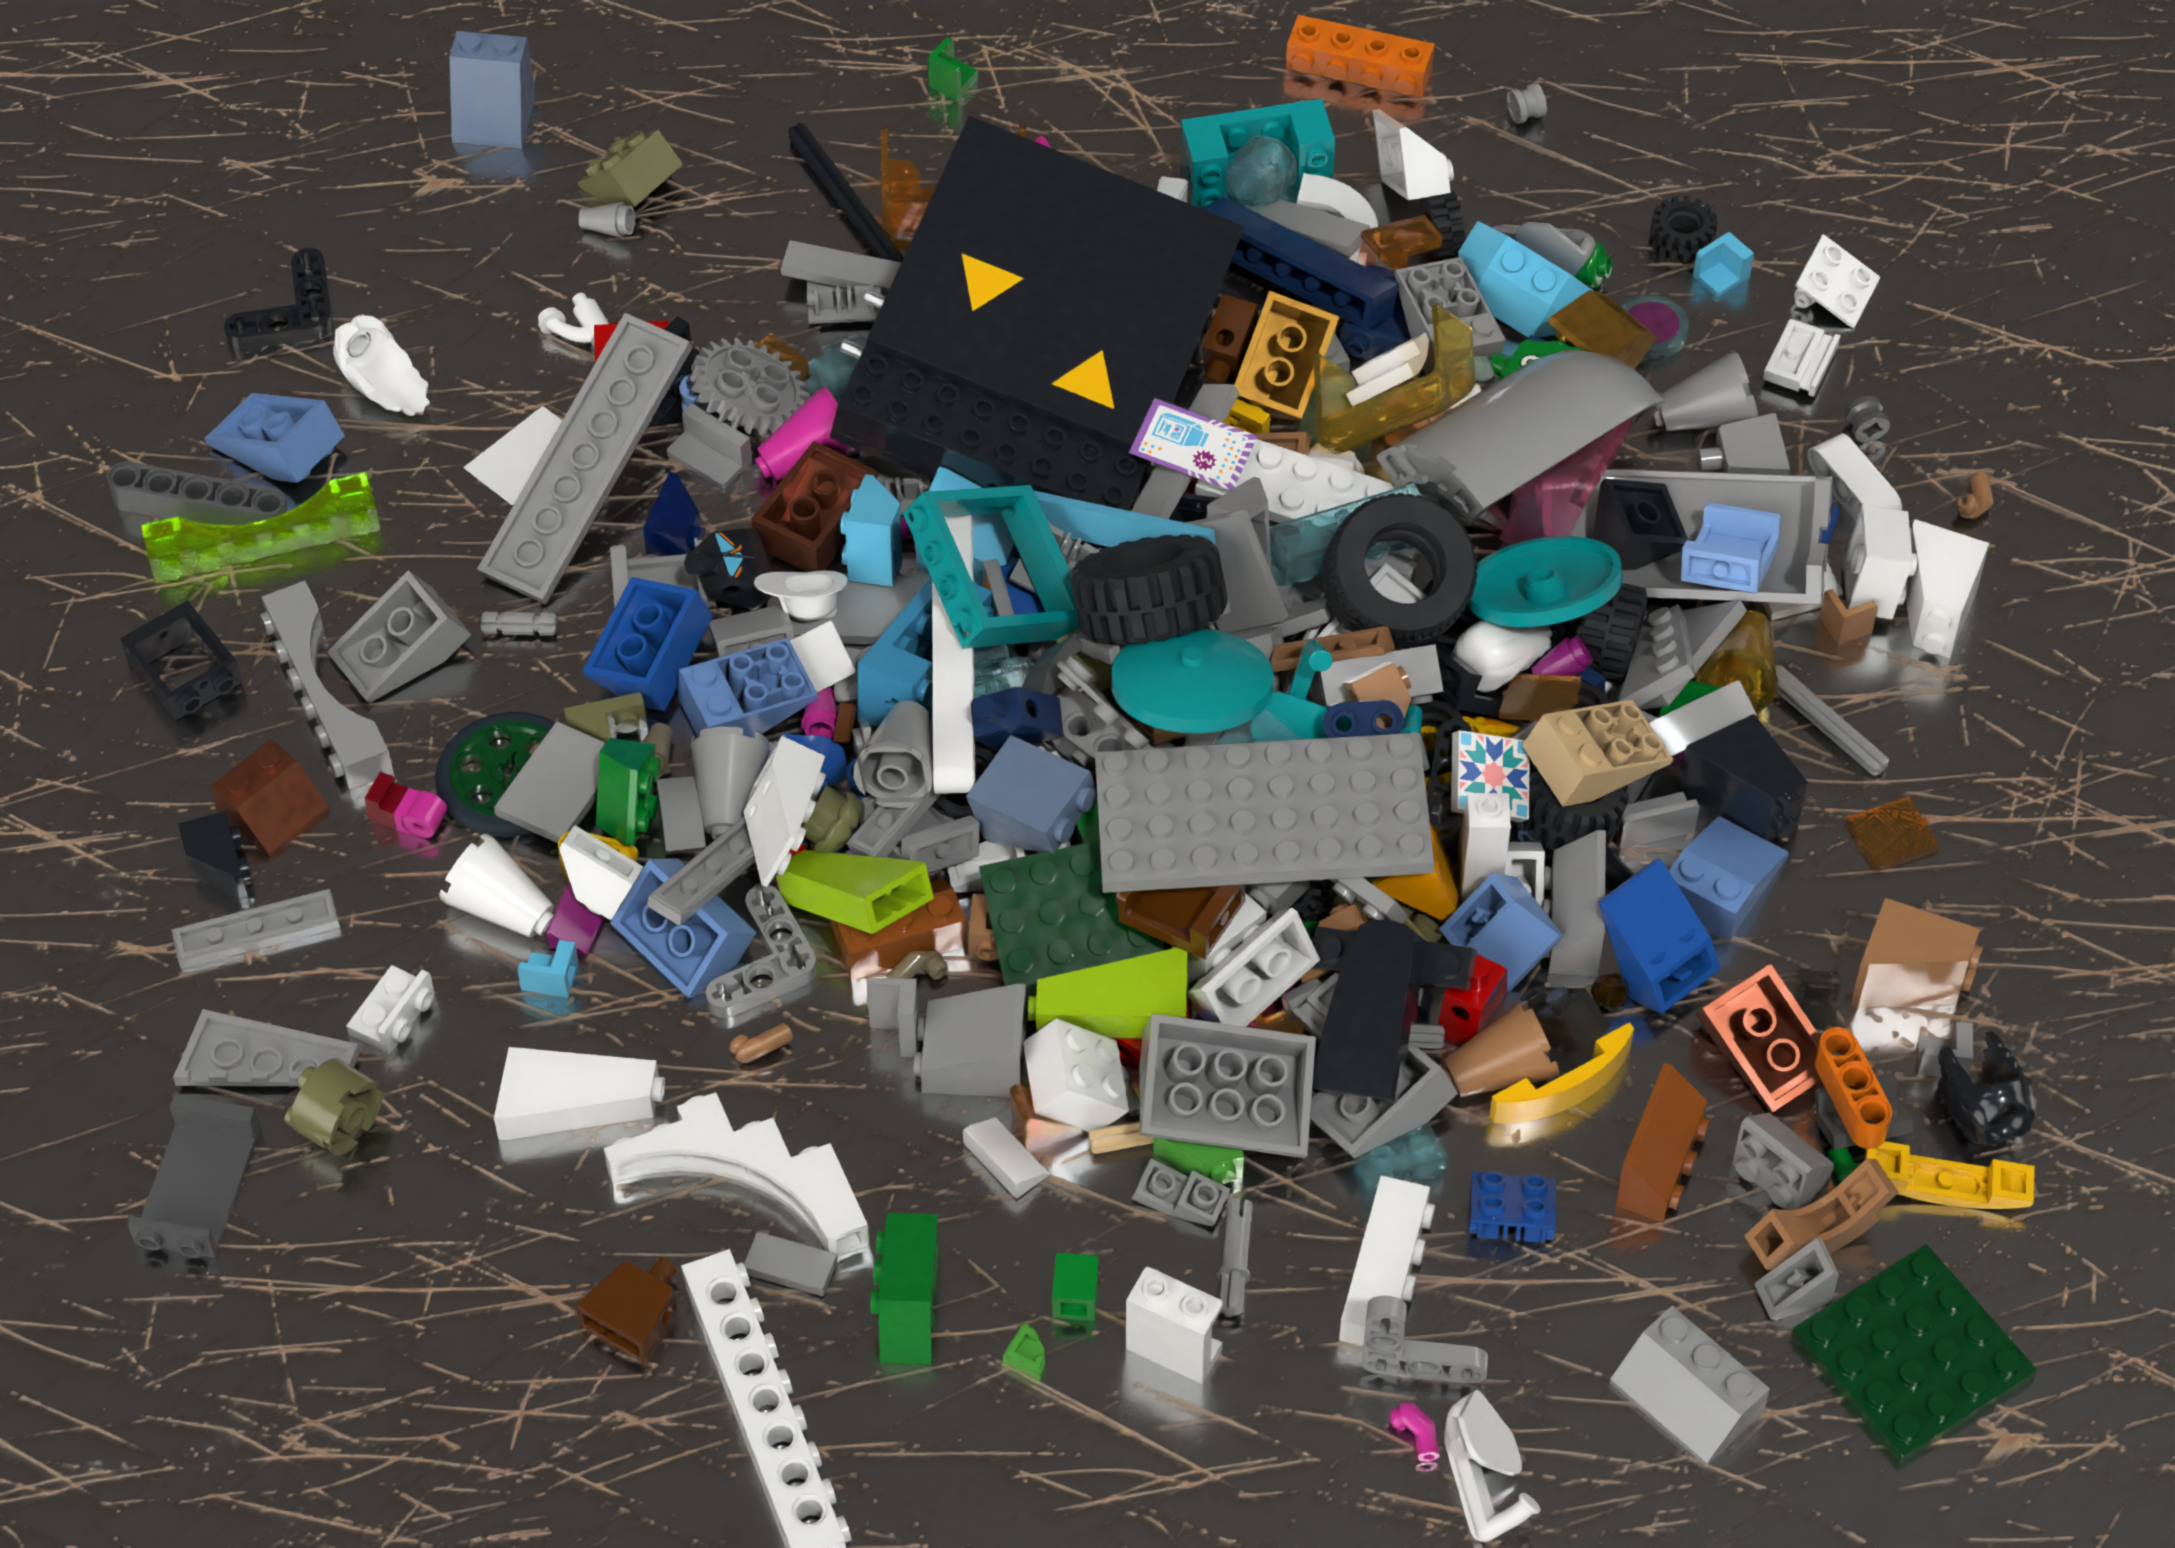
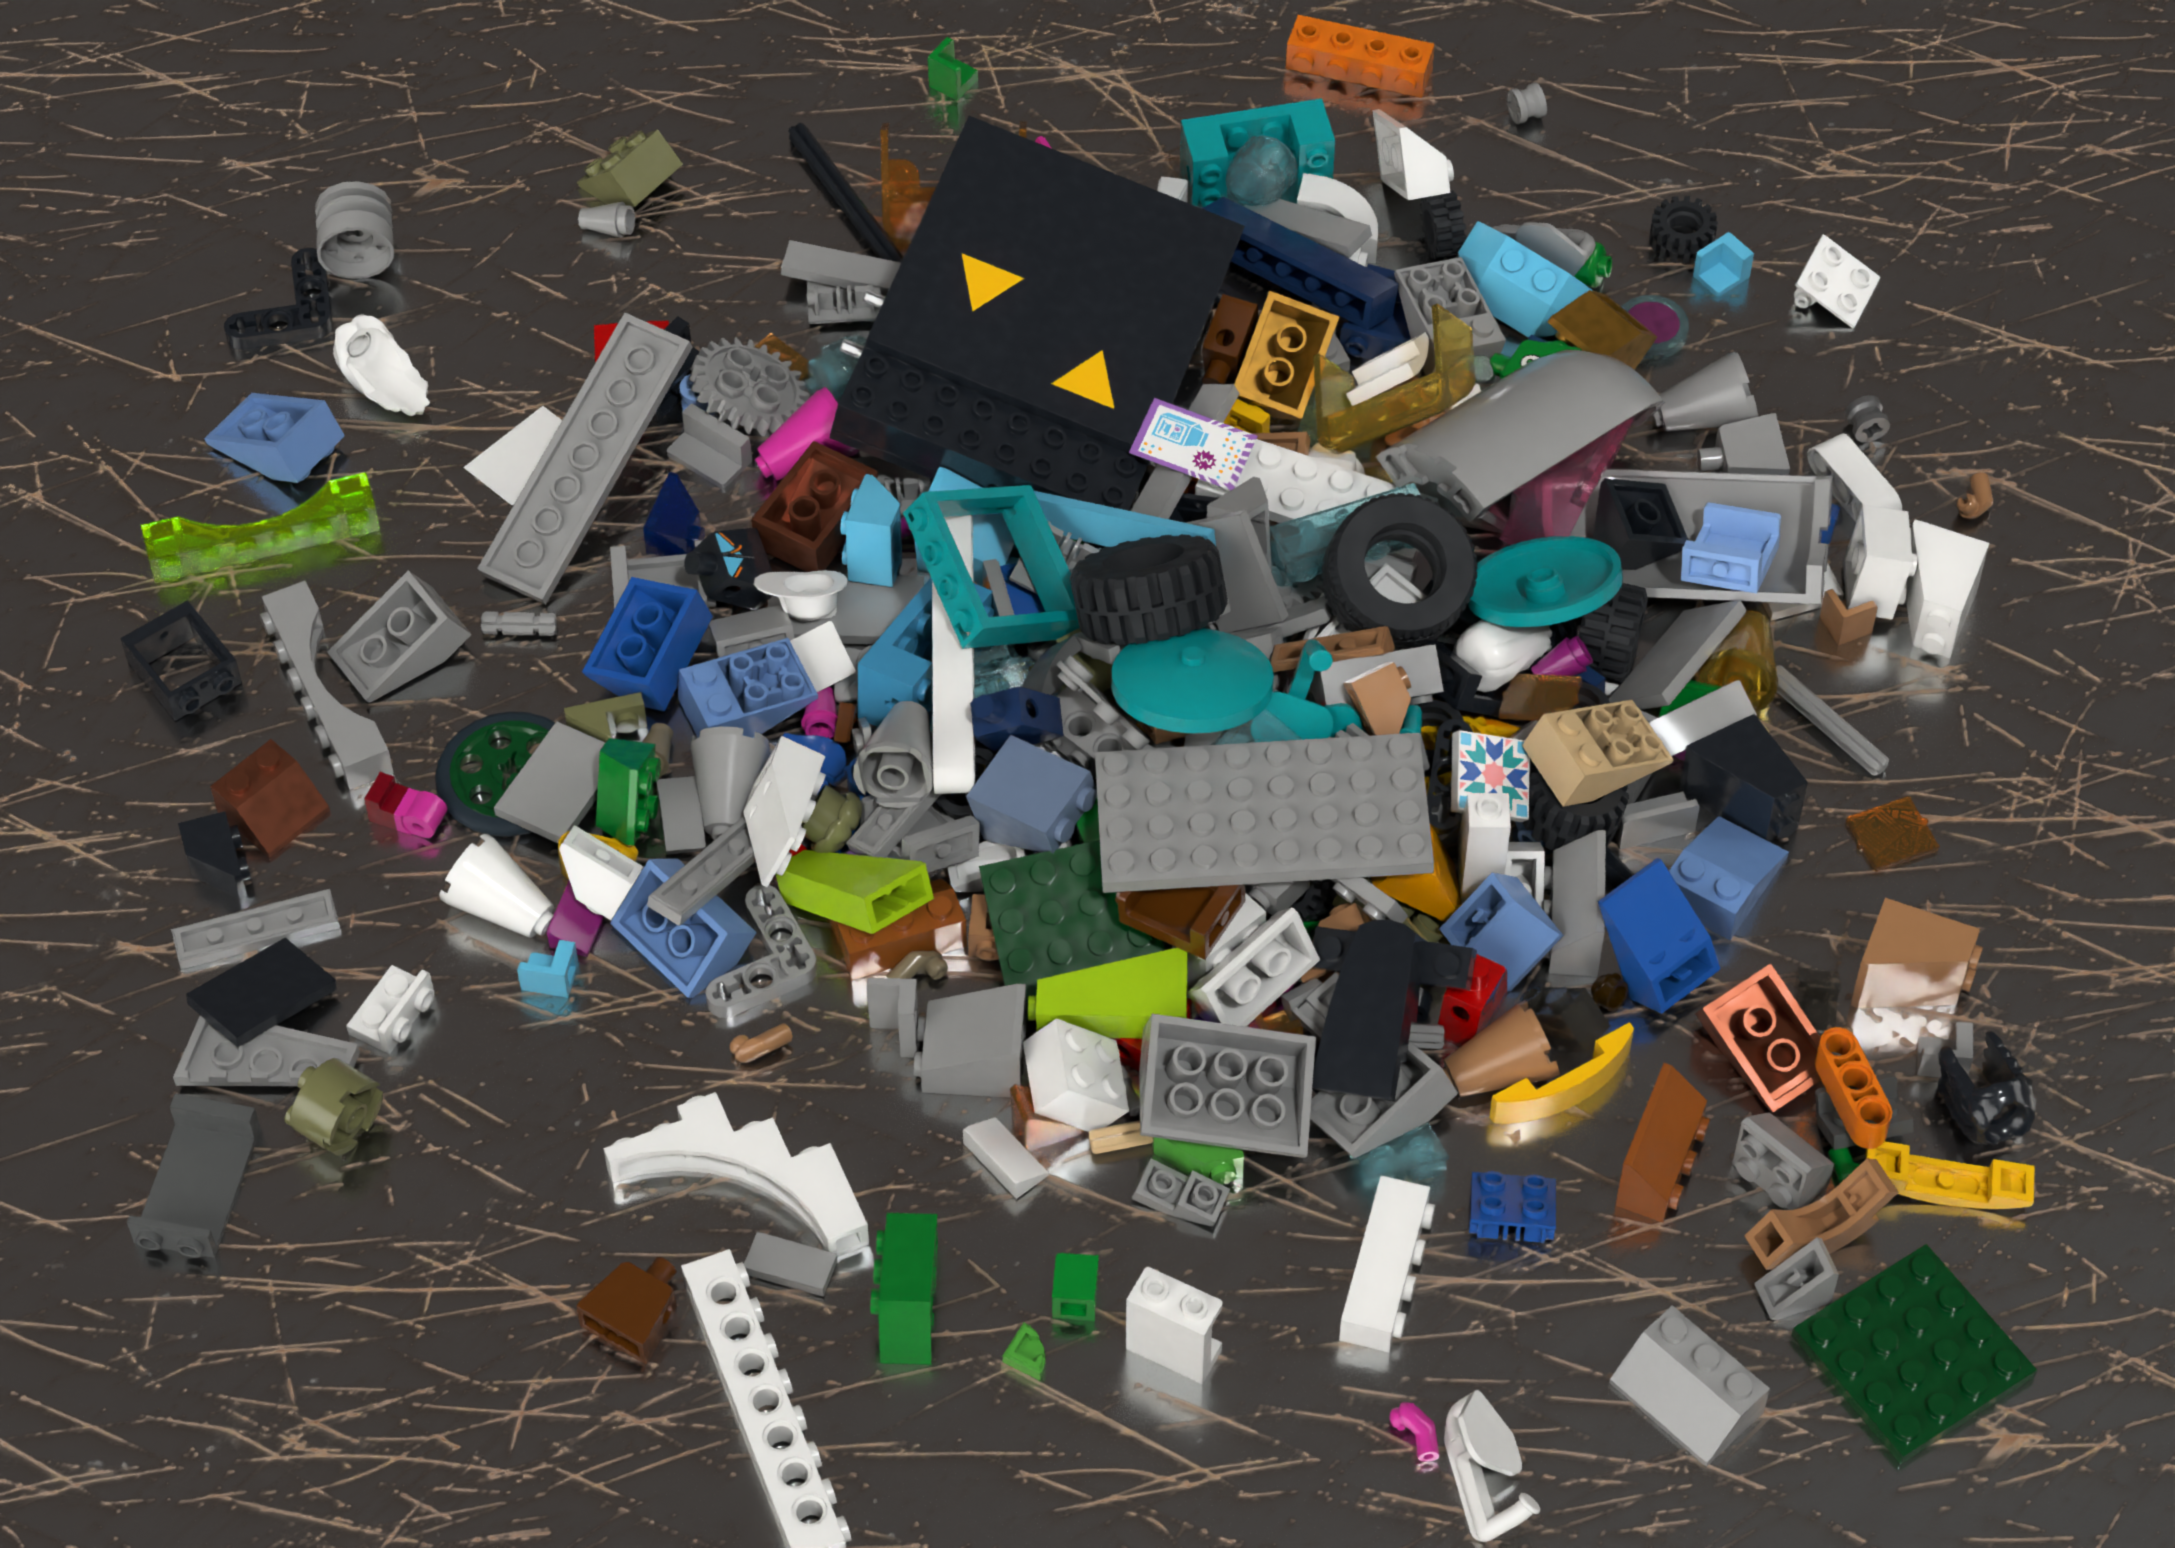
dark grey beam [106,462,291,538] -> none
sand blue slope [449,31,536,149] -> none
white slope [494,1047,665,1140] -> none
white plant [538,293,609,347] -> none
light grey axle [1217,1198,1253,1318] -> none
dark blue plate [1322,699,1404,738] -> none
clear orange slope [1361,215,1443,271] -> none
light grey beam [1362,1296,1488,1383] -> none
light grey wing [1618,604,1695,707] -> none
white plate [1763,319,1841,397] -> none
none -> black tile [186,937,337,1048]
none -> light grey wheel [315,181,394,279]

